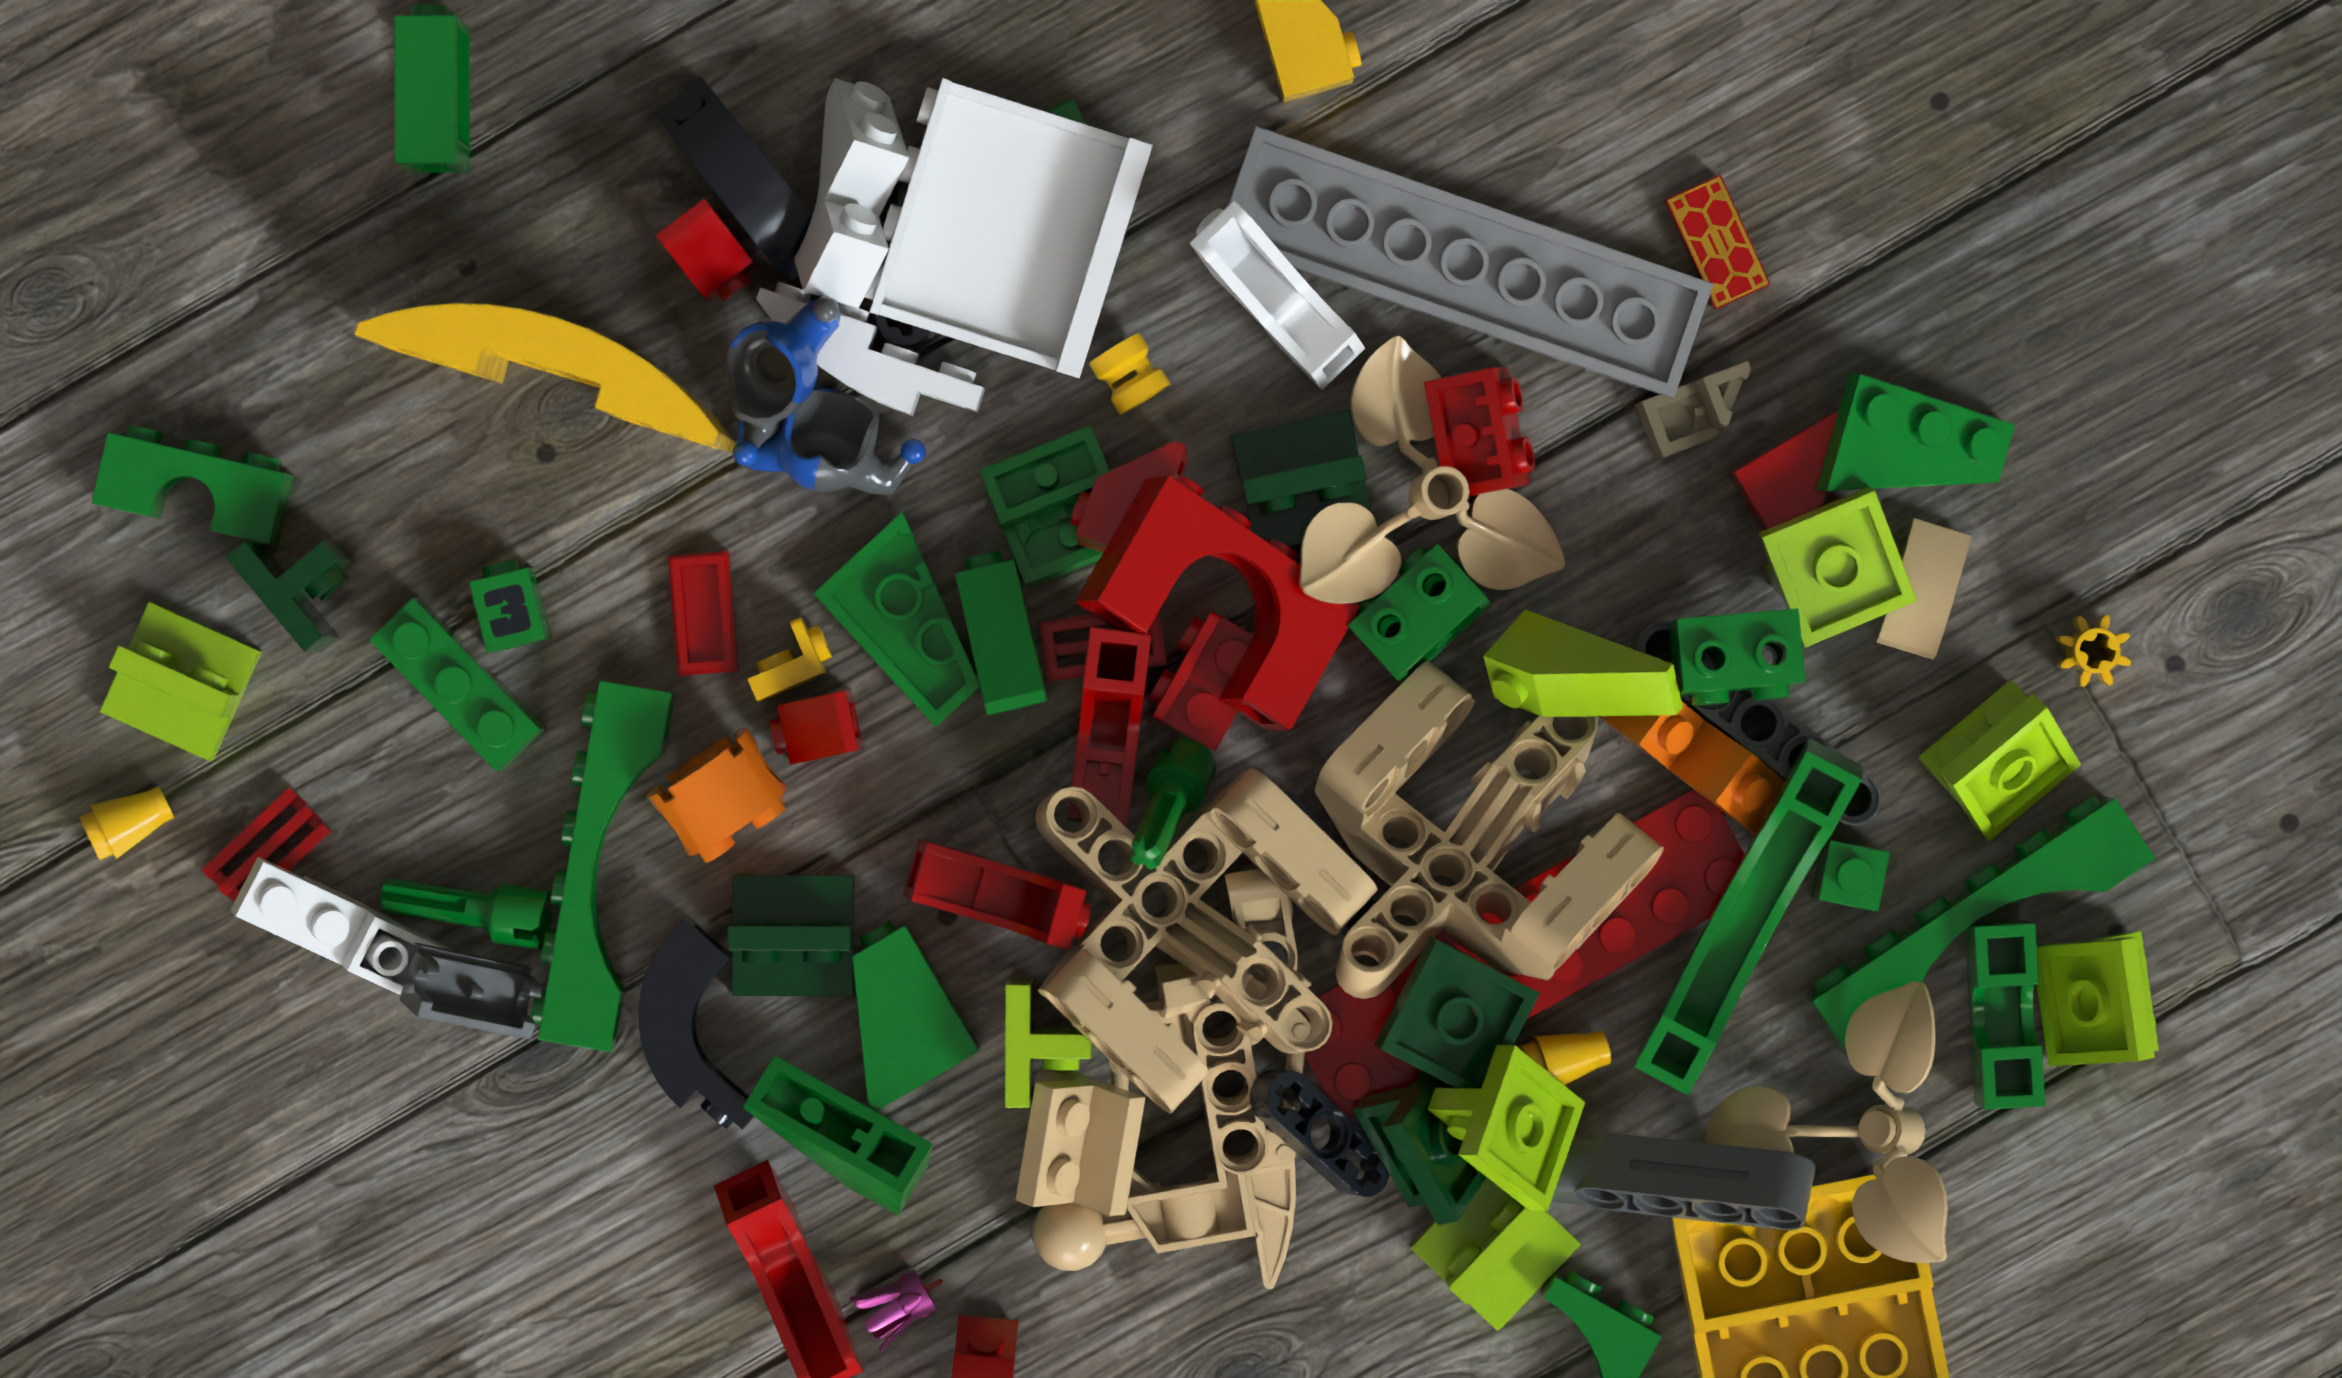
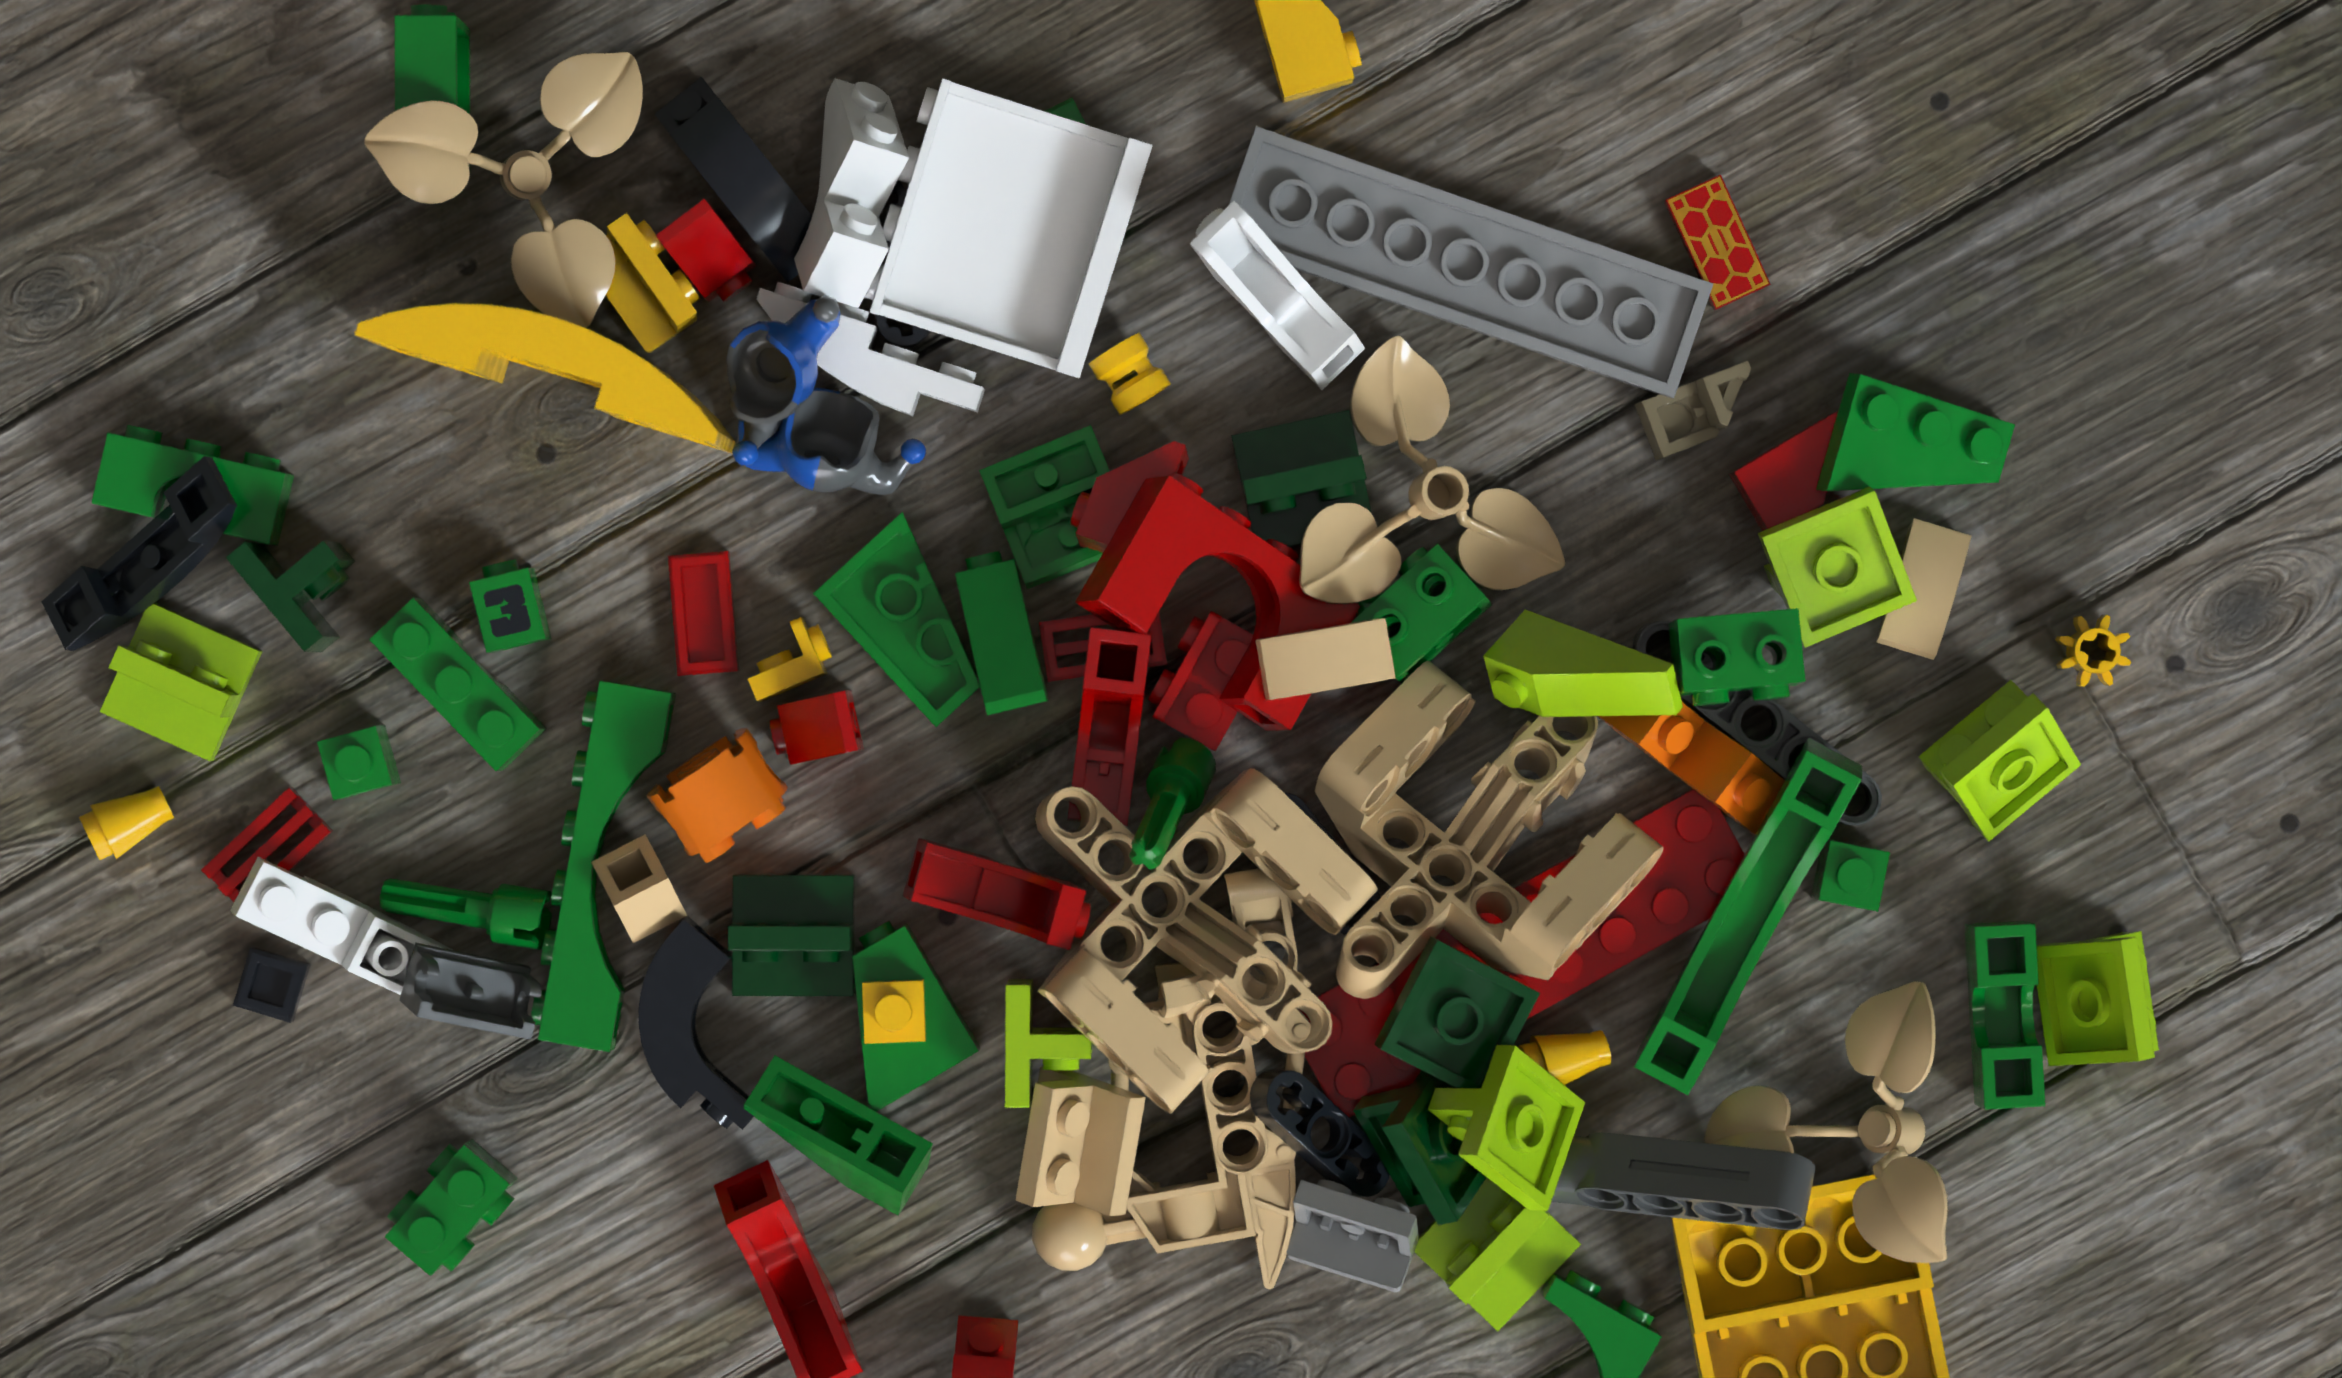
flat silver piece [850,1269,943,1353] -> none
red bracket [1424,367,1535,497] -> none
green arch [1806,794,2156,1058] -> none
none -> black slope [42,456,237,651]
none -> black tile [233,947,311,1023]
none -> green brick [317,725,401,801]
none -> tan plant [364,52,643,328]
none -> green brick [385,1139,517,1276]
none -> tan brick [591,834,687,943]
none -> yellow bracket [605,213,700,353]
none -> yellow plate [862,979,926,1044]
none -> tan slope [1256,618,1396,700]
none -> light grey bracket [1286,1180,1419,1292]

